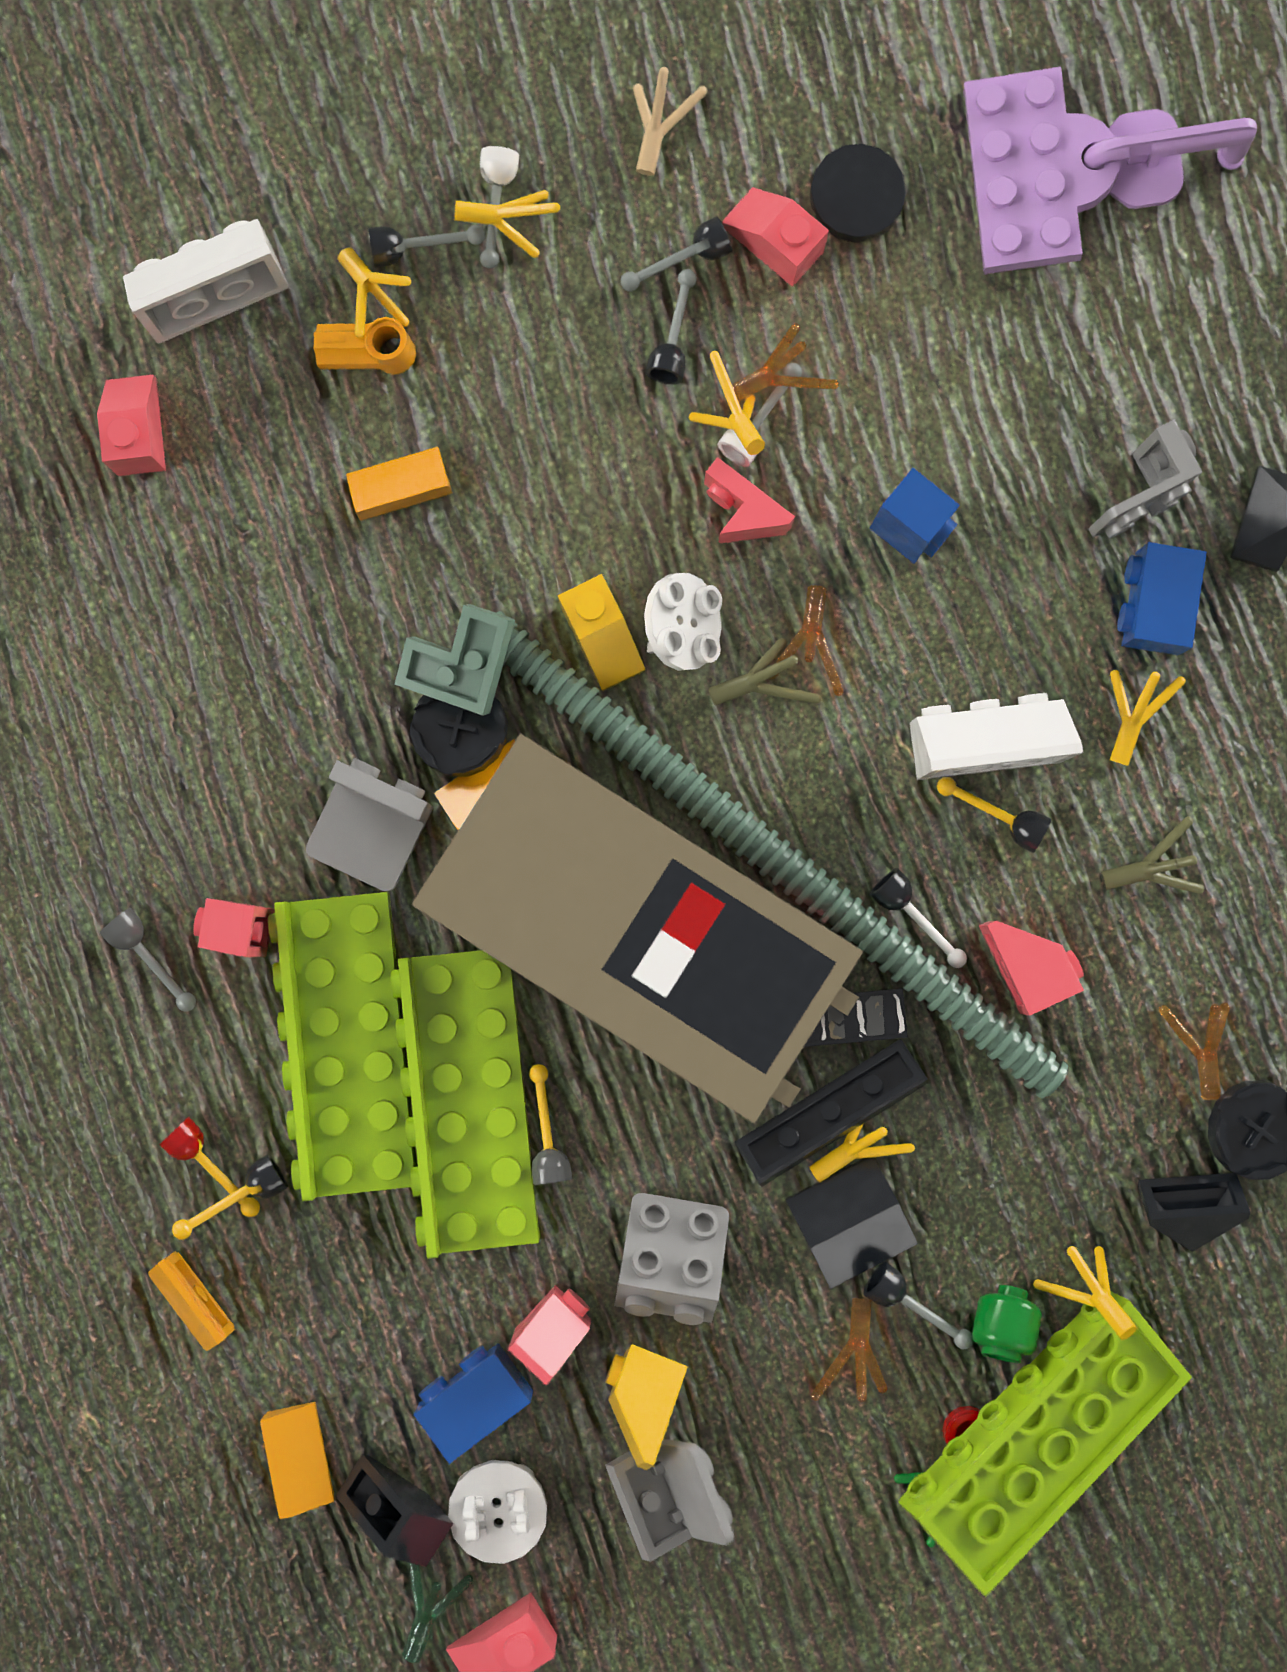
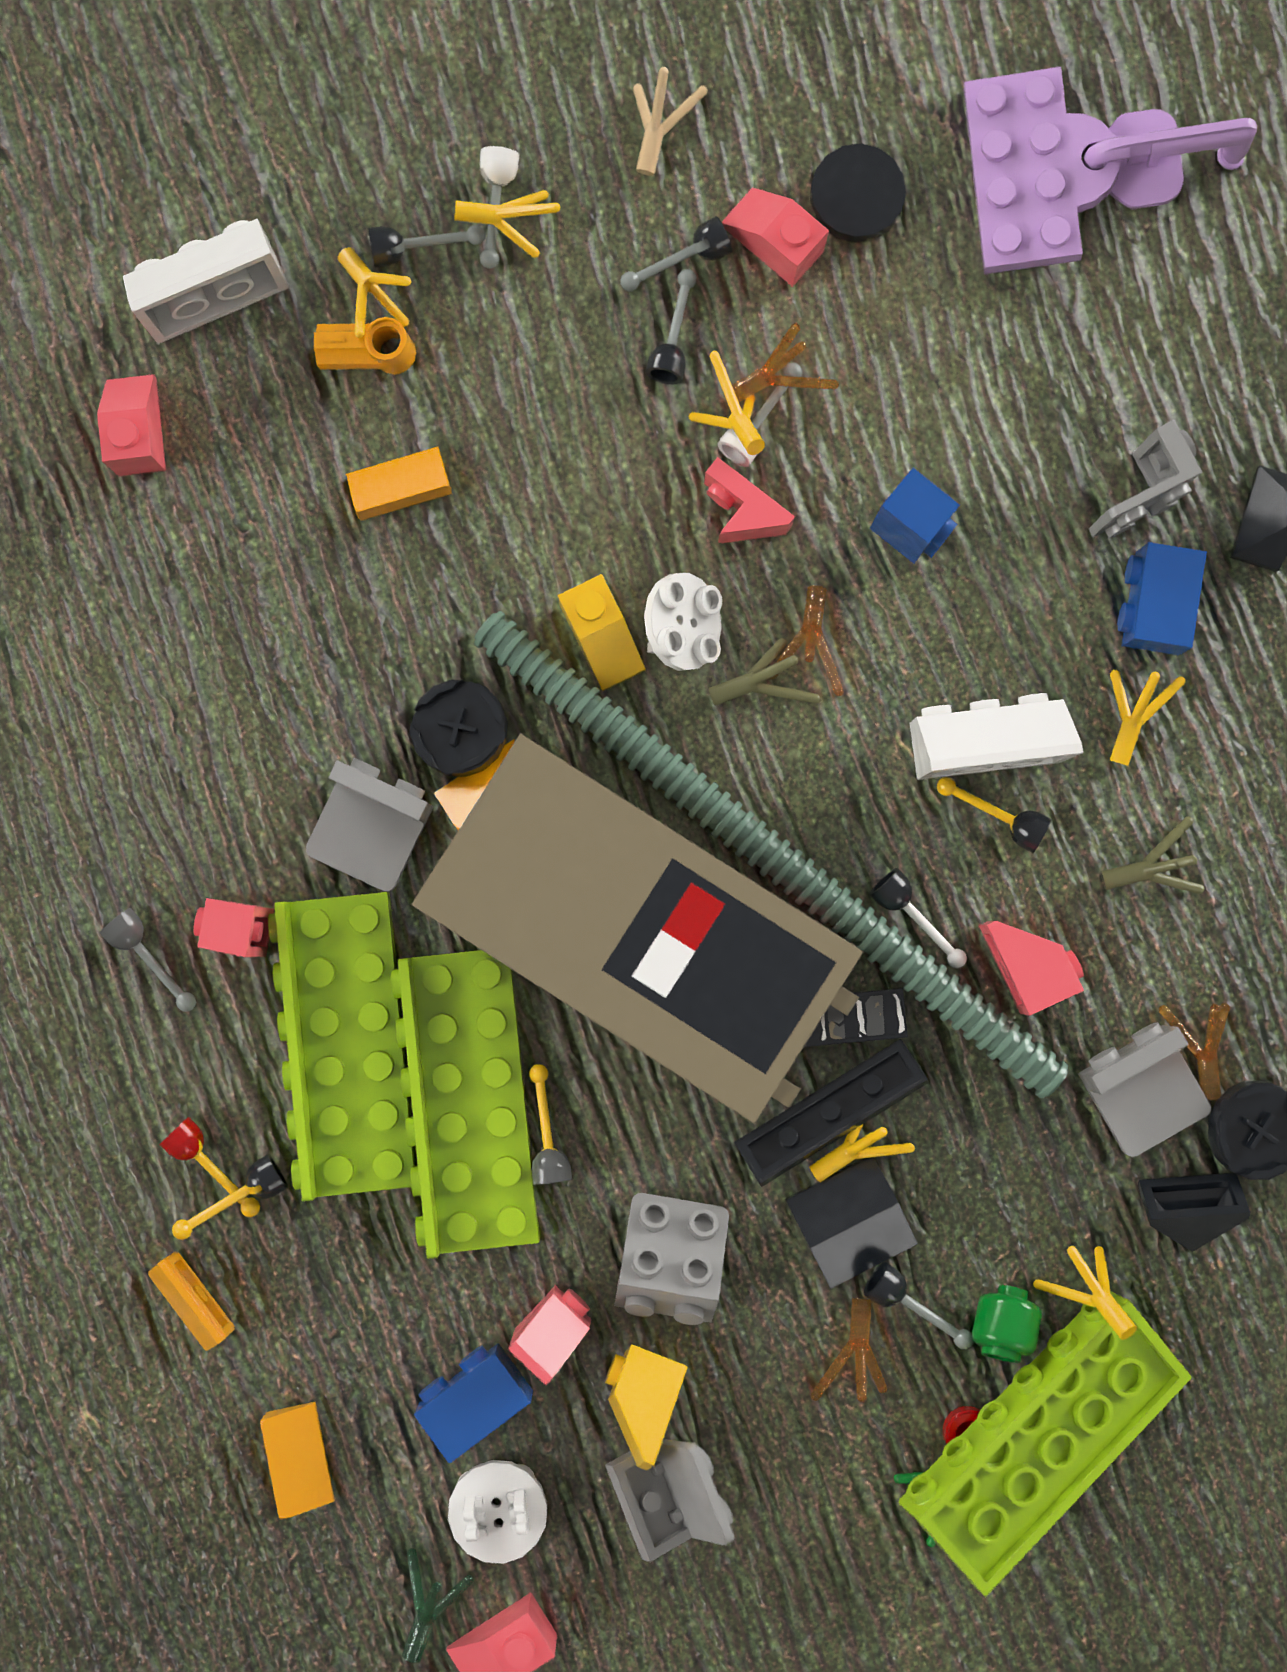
black slope [336,1454,454,1567] -> none
sand green plate [394,604,516,715] -> none
none -> light grey bracket [1078,1022,1211,1157]

